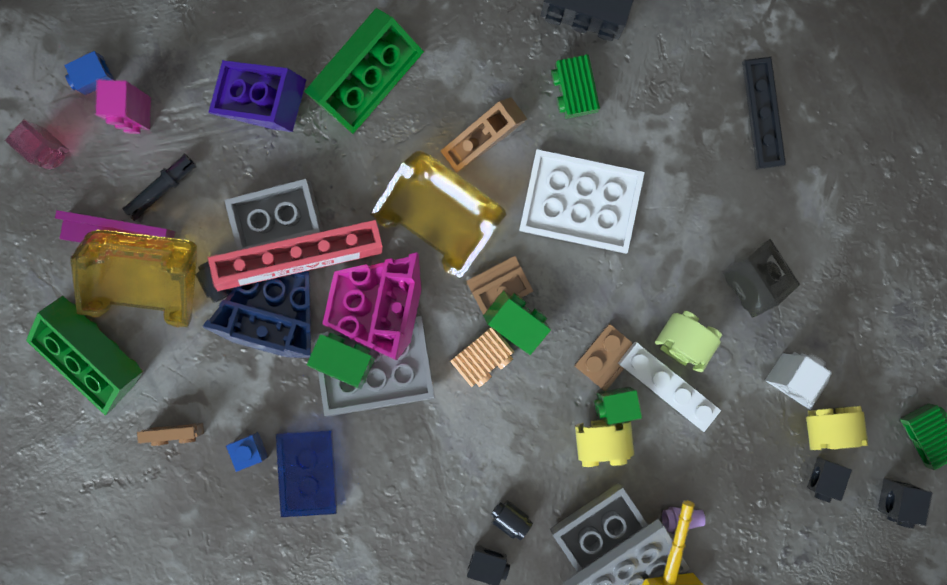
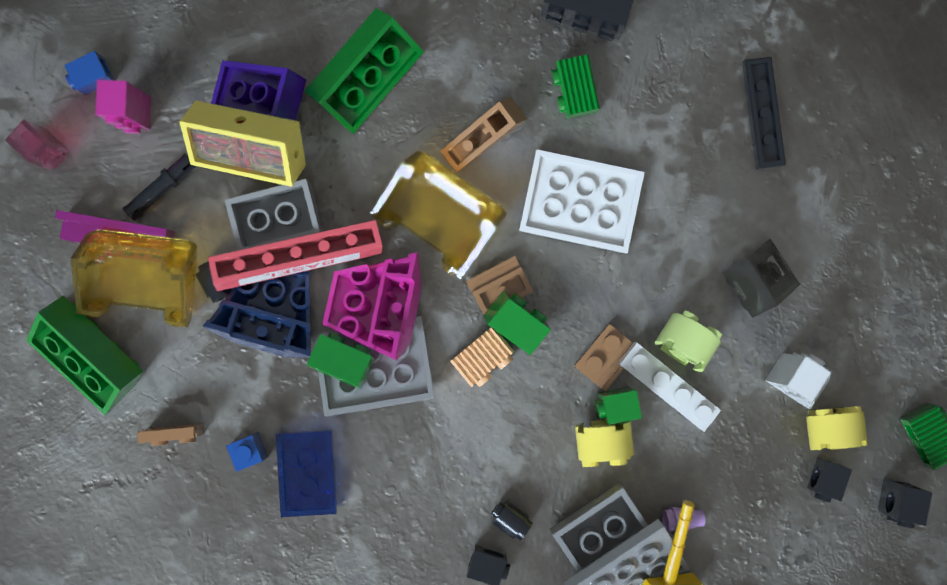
none -> light yellow brick [179,100,306,187]

